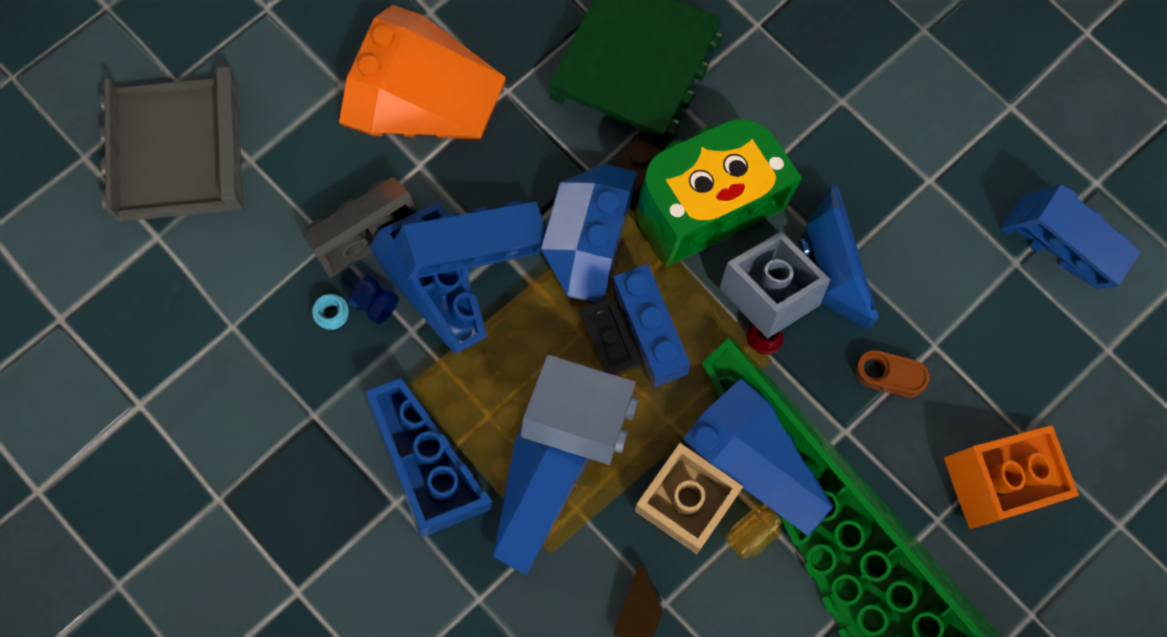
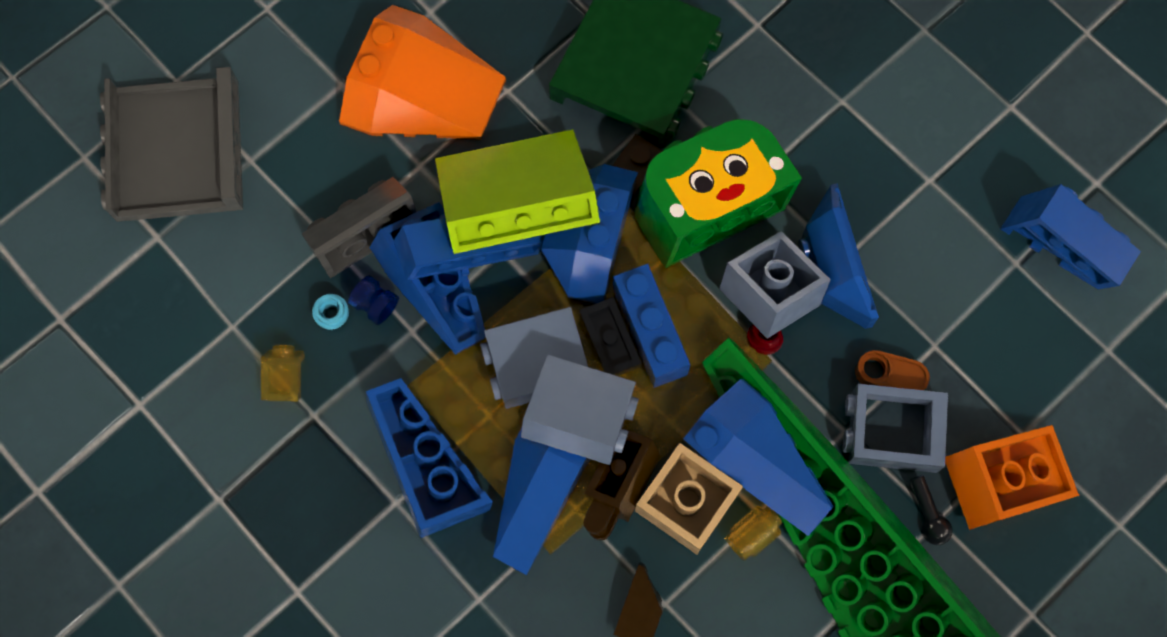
none -> clear yellow bracket [261,345,304,402]
none -> lime panel [435,129,600,254]
none -> sand blue brick [480,307,588,409]
none -> dark brown brick [583,428,661,541]
none -> sand blue window [842,384,948,473]
none -> black bar [910,475,953,545]

